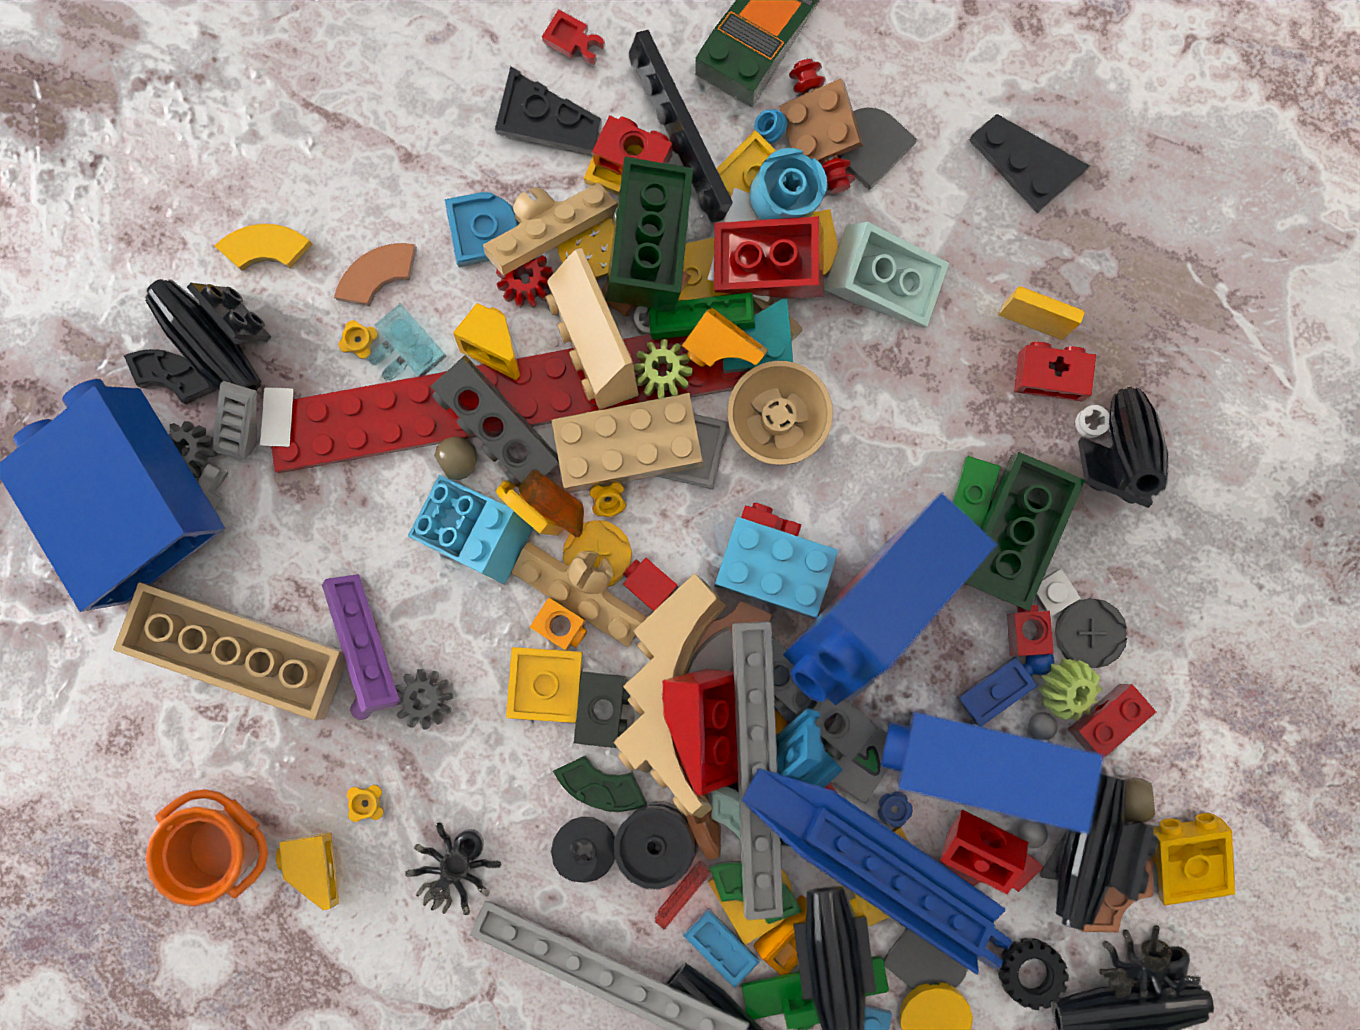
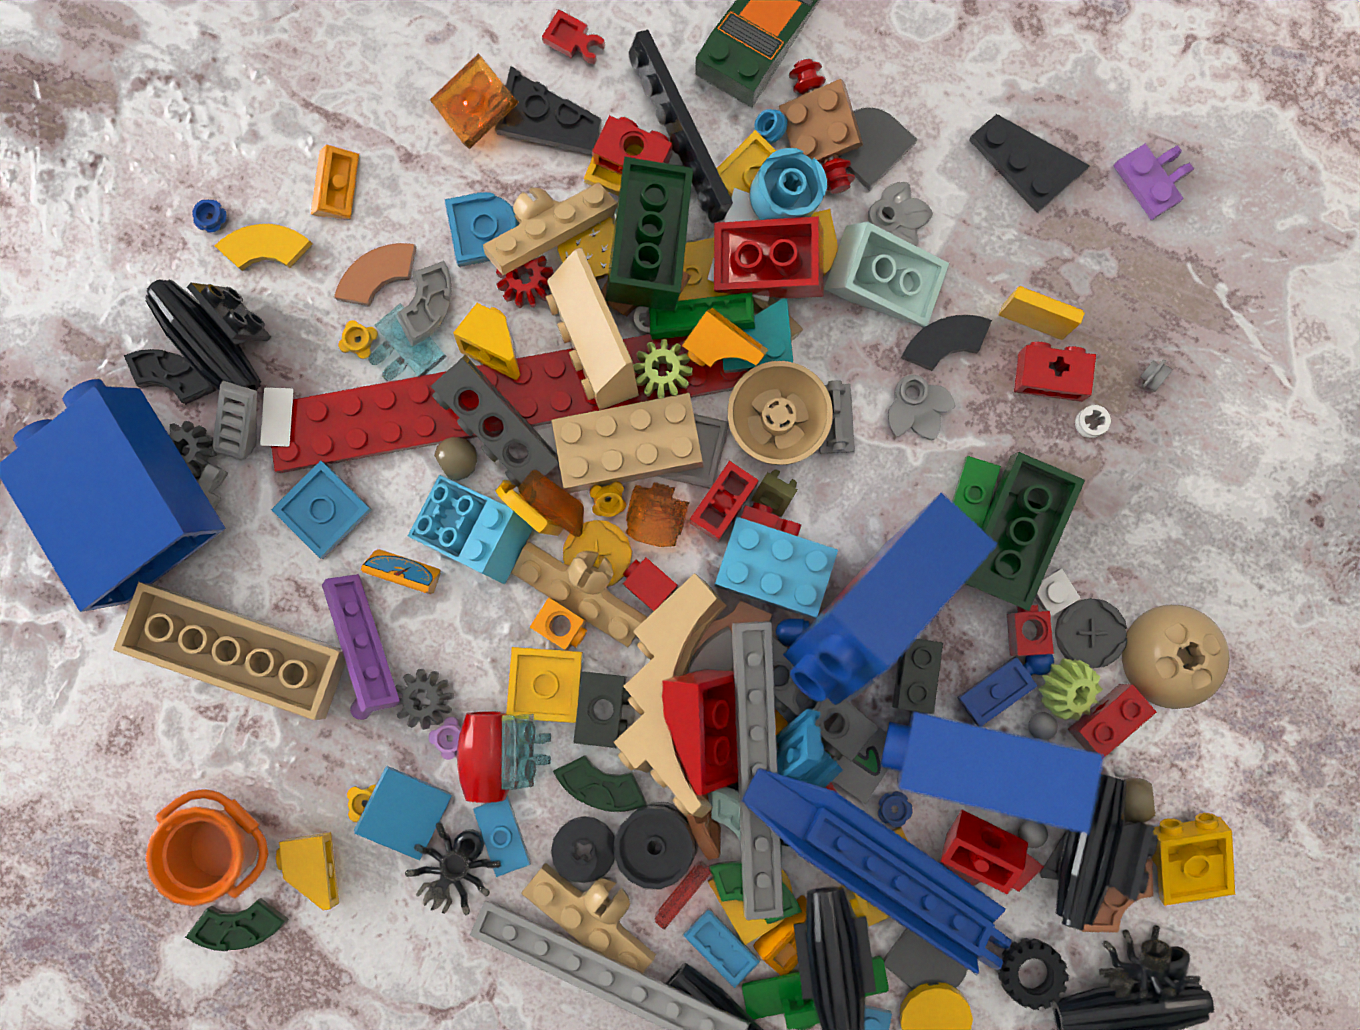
black plate [1078,387,1169,508] -> none
none -> dark green tile [185,898,289,951]
none -> blue plate [192,199,227,233]
none -> dark azure plate [271,461,372,559]
none -> light orange slope [311,144,359,219]
none -> dark azure tile [354,765,452,861]
none -> slope [361,549,441,594]
none -> light grey tile [396,261,451,346]
none -> lavender plate [429,717,461,760]
none -> clear orange plate [430,53,519,149]
none -> red piece [457,711,515,803]
none -> dark azure plate [473,796,531,877]
none -> clear light blue hinge [502,714,551,790]
none -> tan plate [521,863,656,973]
none -> clear orange hair [626,482,690,547]
none -> red brick [690,460,759,543]
none -> olive tile [752,469,798,517]
none -> blue cylinder [776,618,809,647]
none -> light grey hinge [820,380,855,454]
none -> light grey plate [868,182,933,246]
none -> light grey plate [888,375,955,440]
none -> pearl dark grey brick [892,638,943,714]
none -> black tile [901,315,992,371]
none -> medium lavender hinge [1113,143,1194,220]
none -> tan piece [1122,605,1230,709]
none -> light grey plate [1140,359,1173,392]

